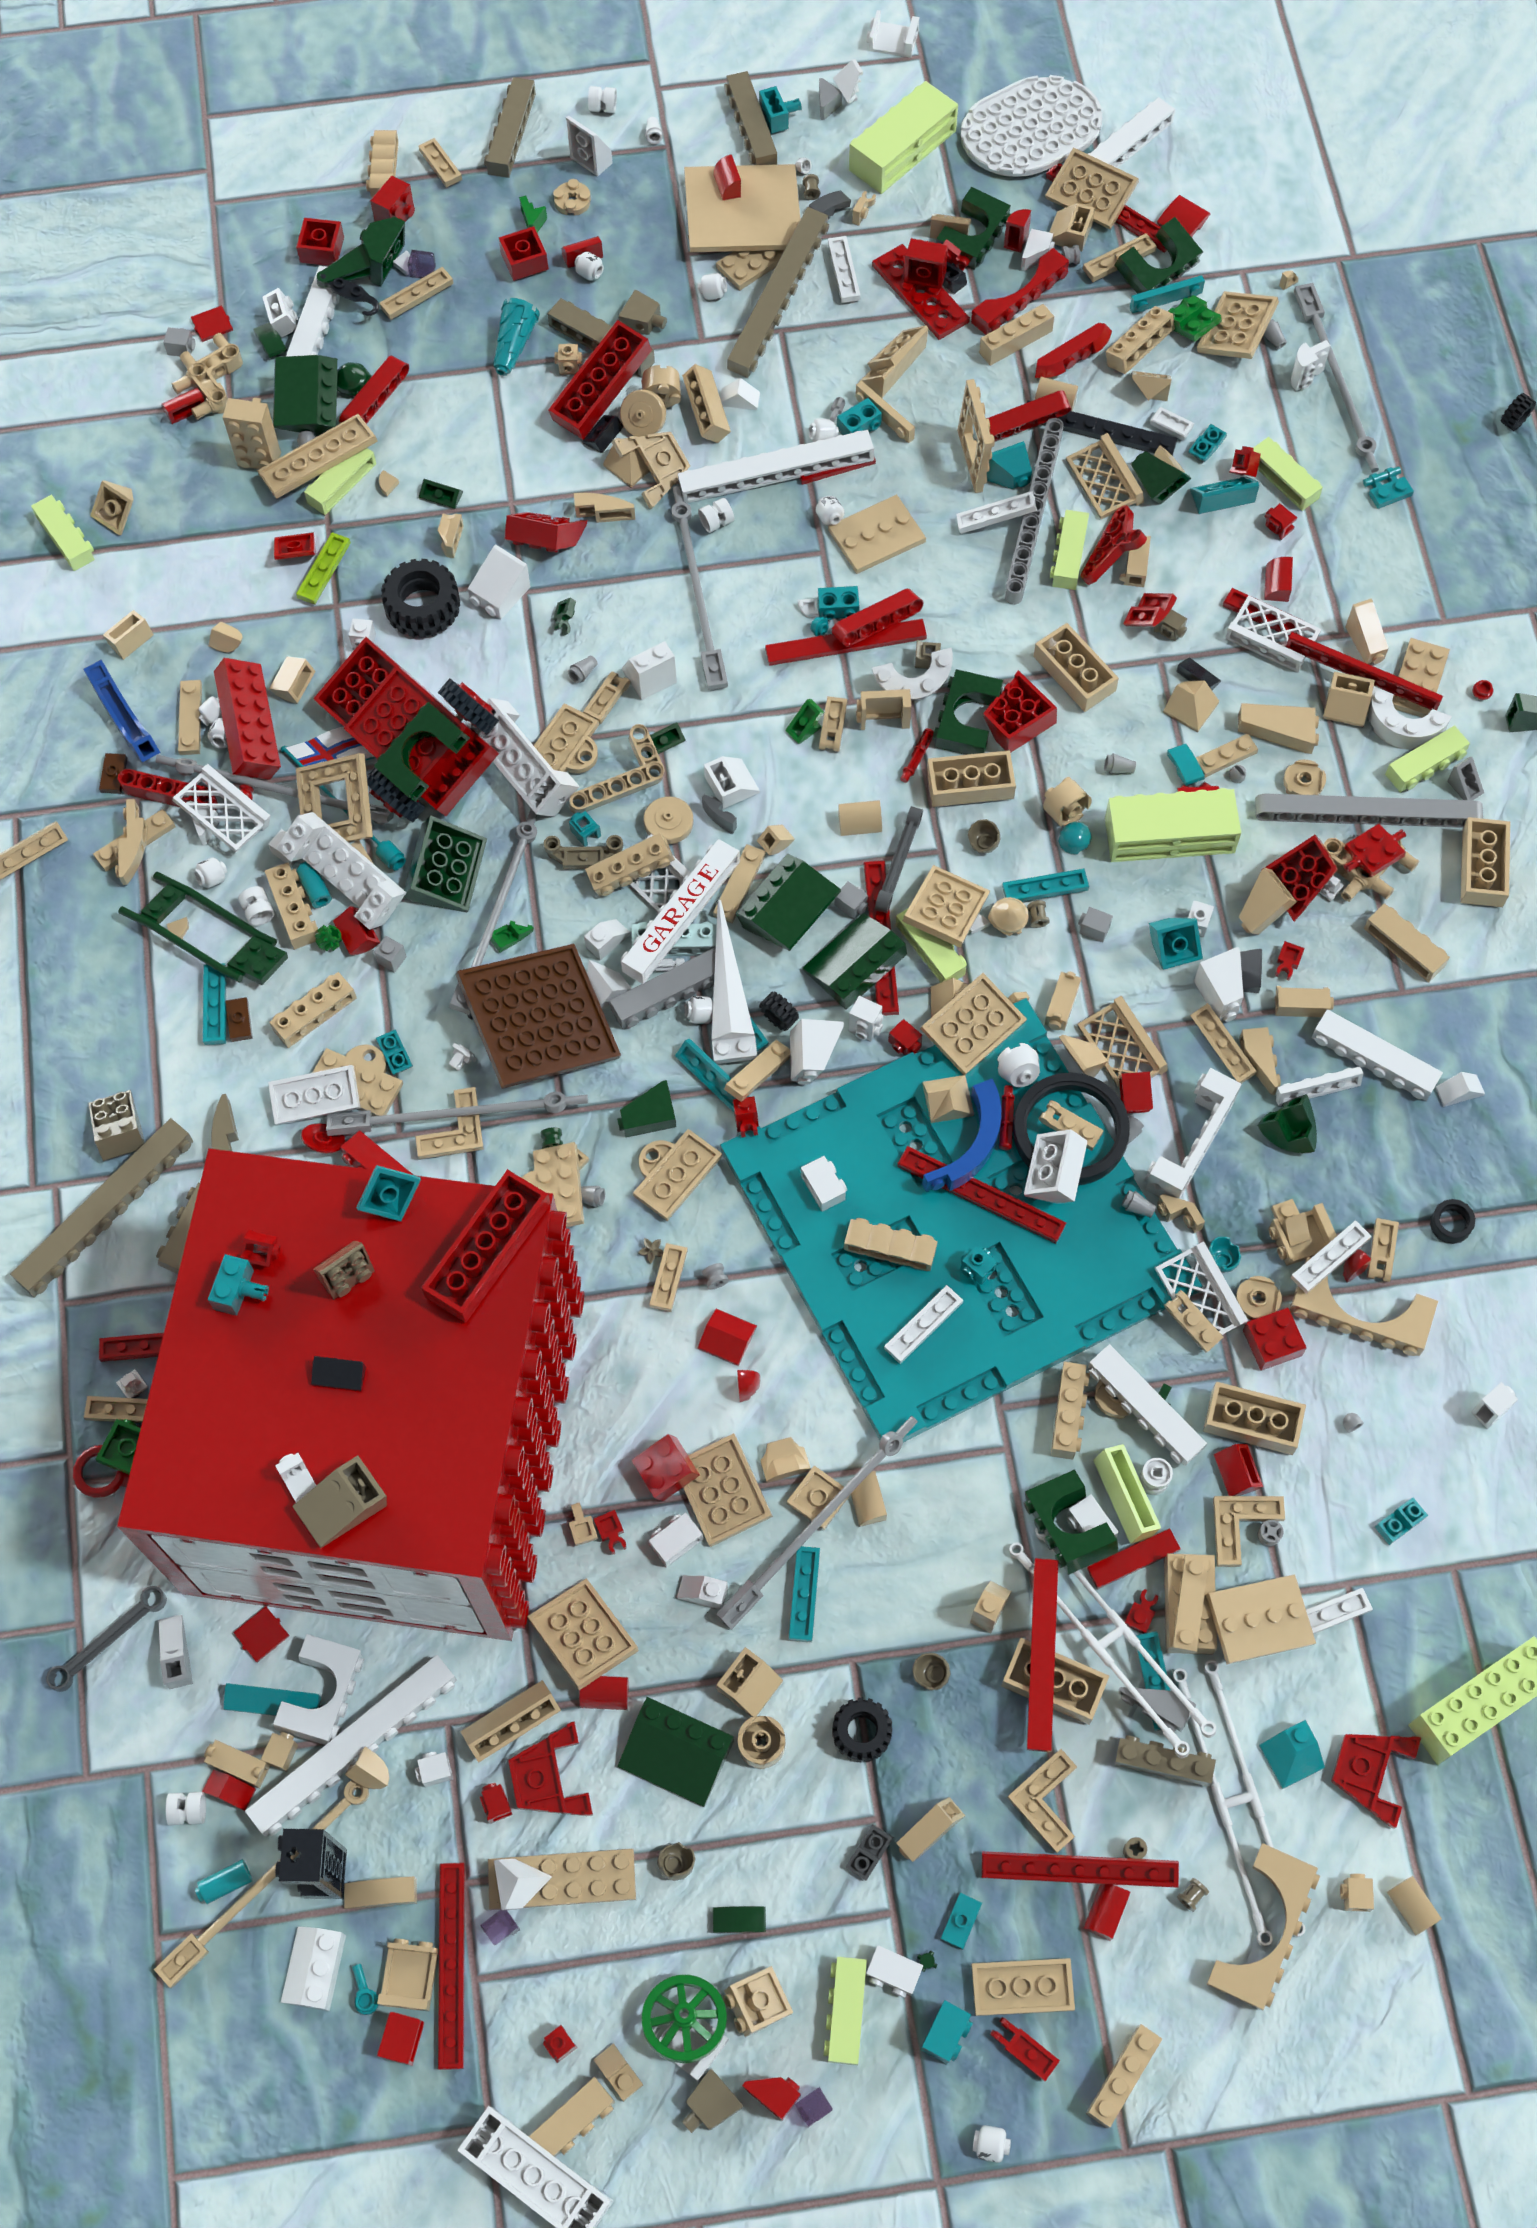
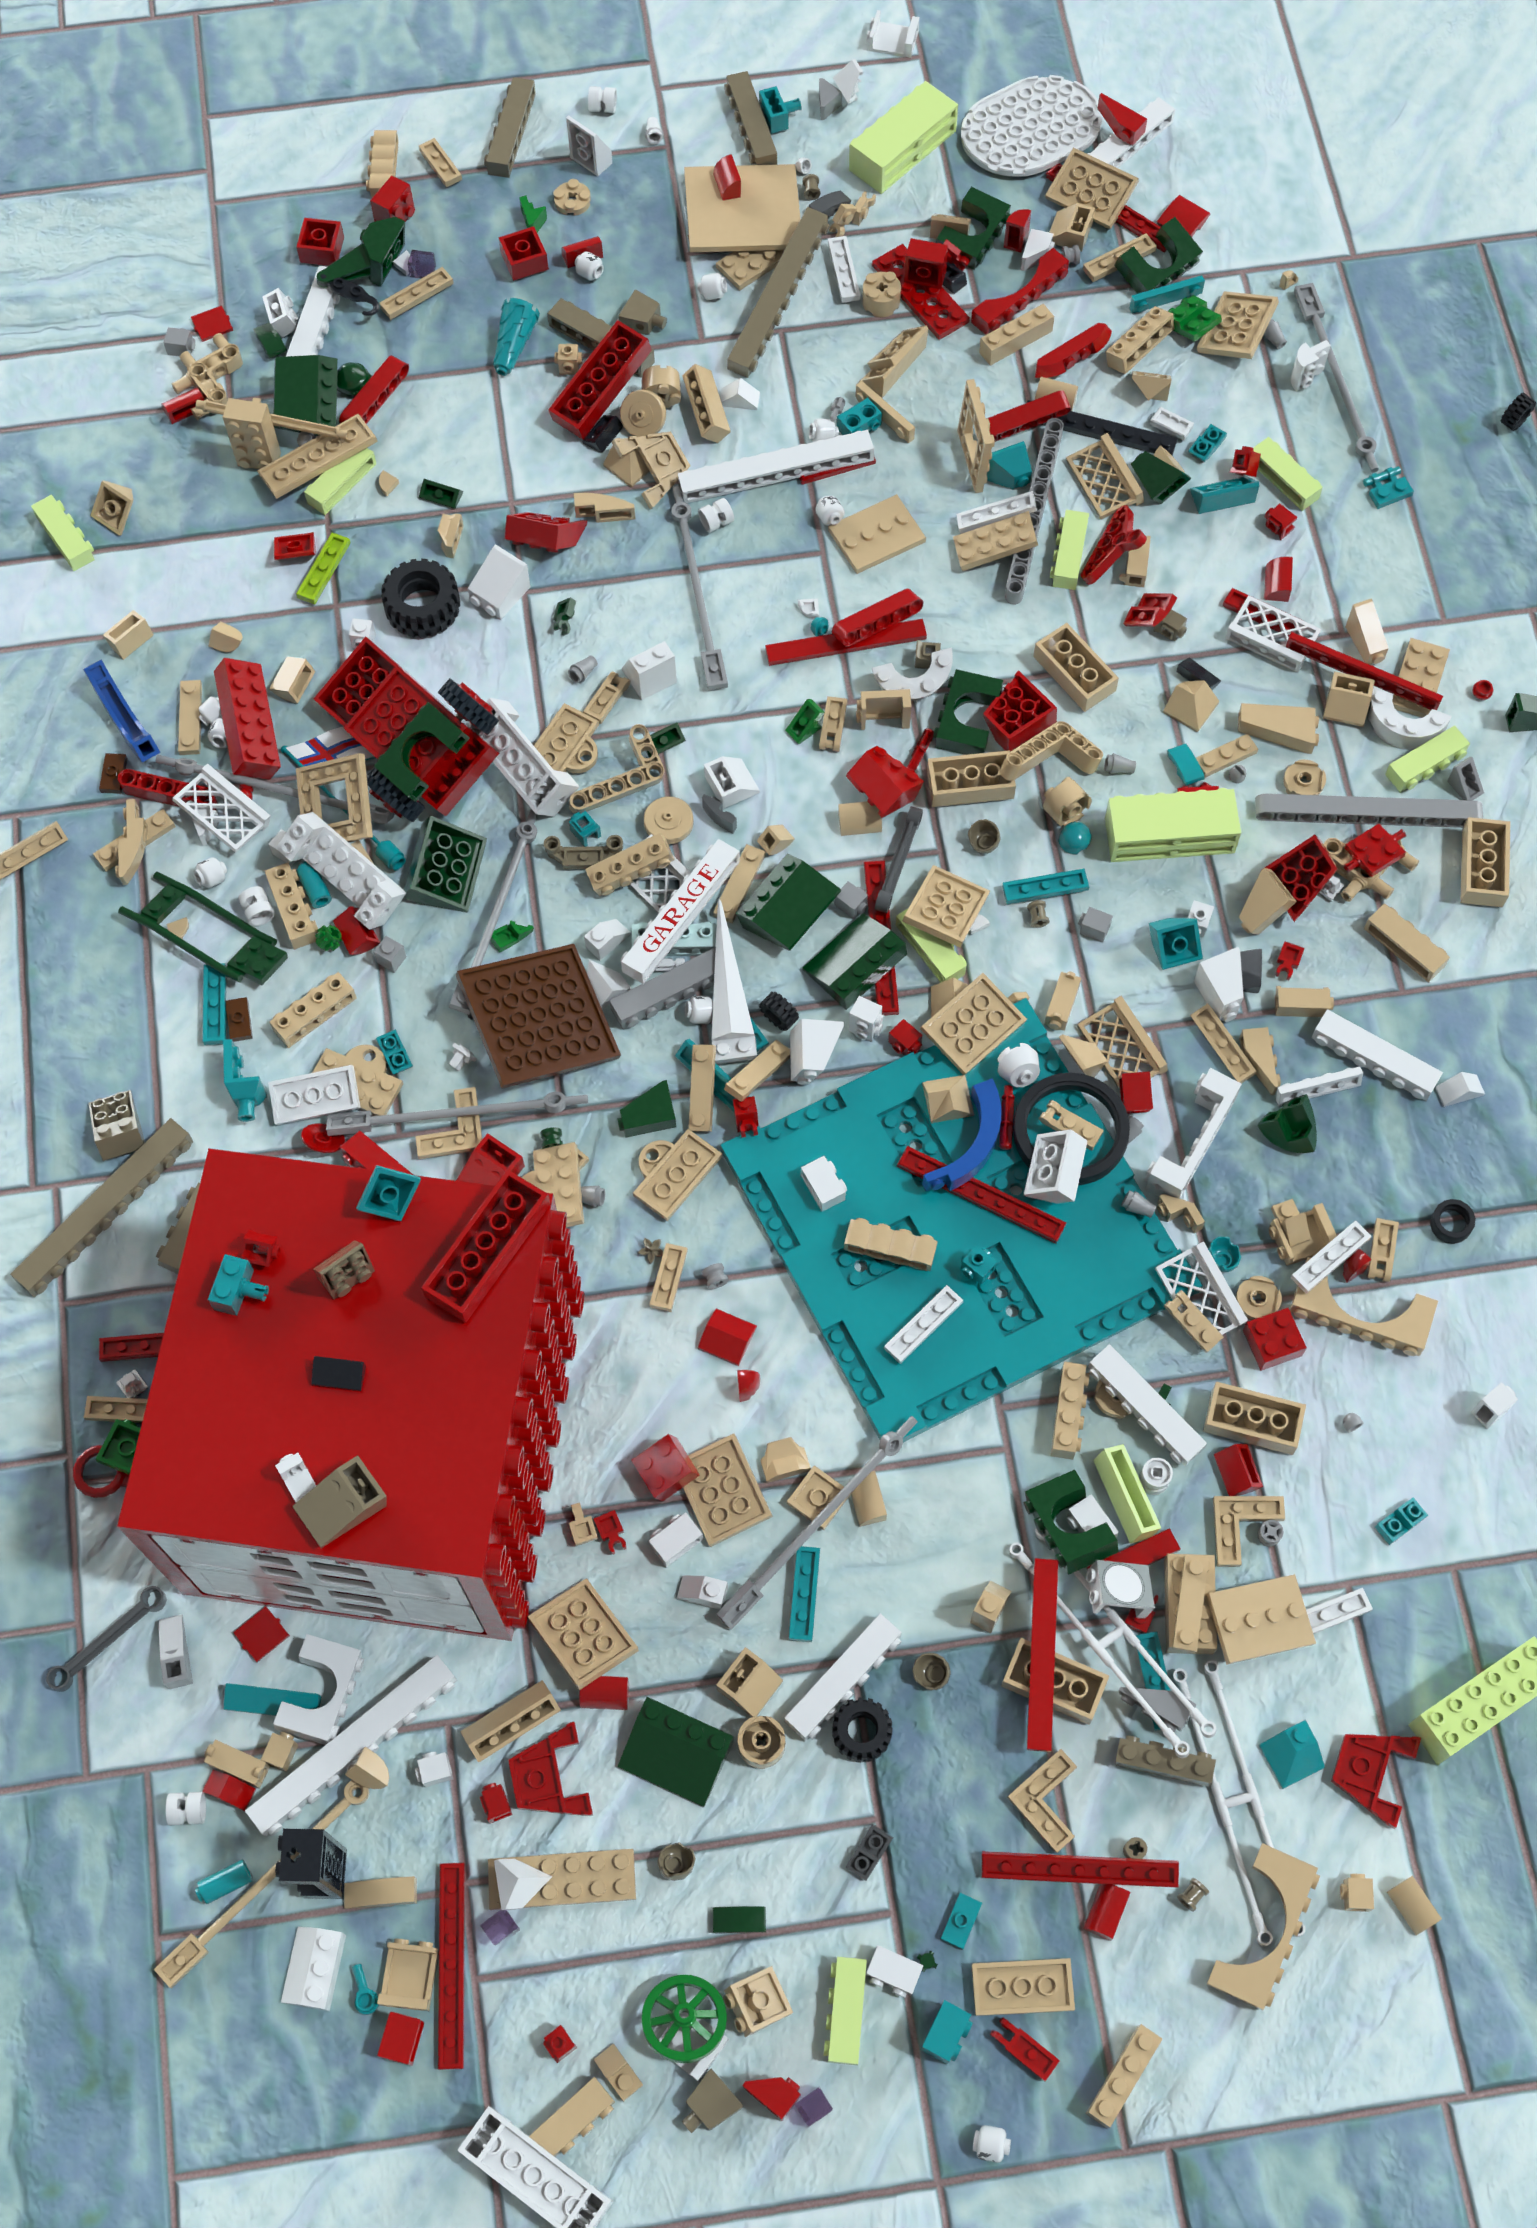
dark tan slope [211,1094,239,1151] -> none
teal brick [818,586,860,620] -> none
tan slope [897,1797,966,1862] -> none
tan hair [987,898,1029,936] -> none
none -> tan piece [196,400,349,439]
none -> teal plate [223,1039,267,1122]
none -> red slope [456,1133,525,1186]
none -> tan plate [689,1045,716,1132]
none -> white brick [784,1613,902,1742]
none -> tan plate [829,204,857,237]
none -> red wedge [846,746,924,818]
none -> tan brick [862,272,901,318]
none -> tan plate [953,511,1039,571]
none -> tan beam [1000,721,1103,780]
none -> white panel [1086,1560,1155,1618]
none -> red slope [1097,93,1147,146]

